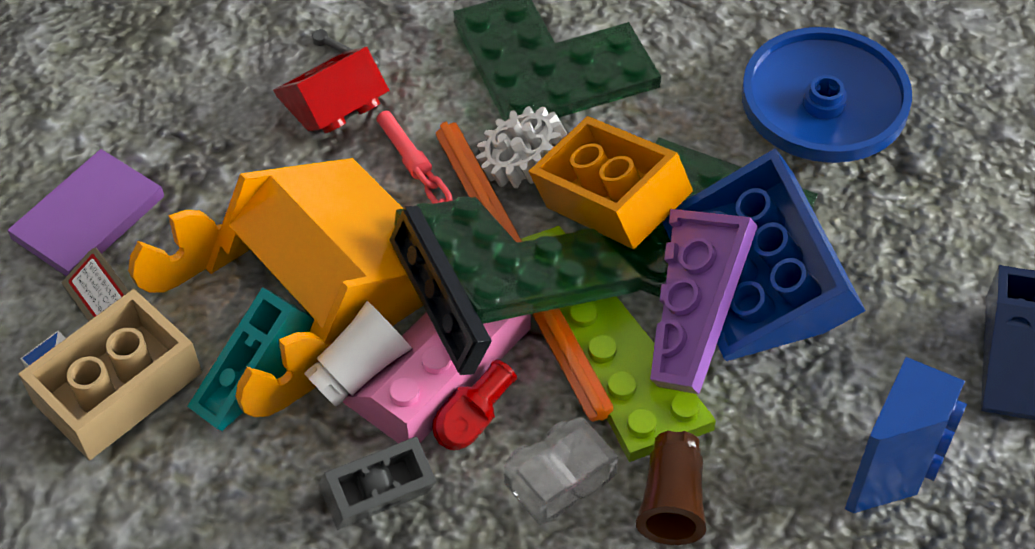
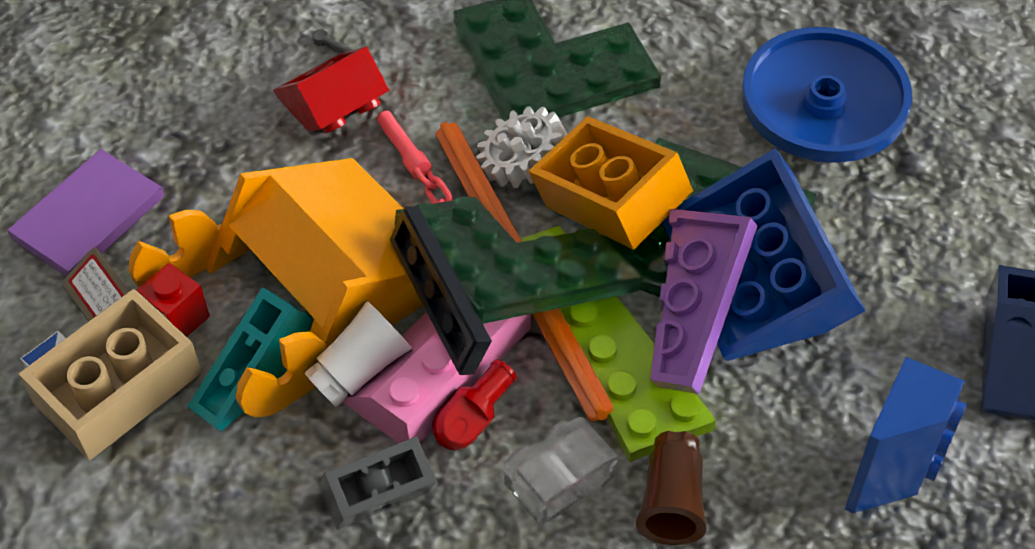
none -> red brick [136,262,210,337]

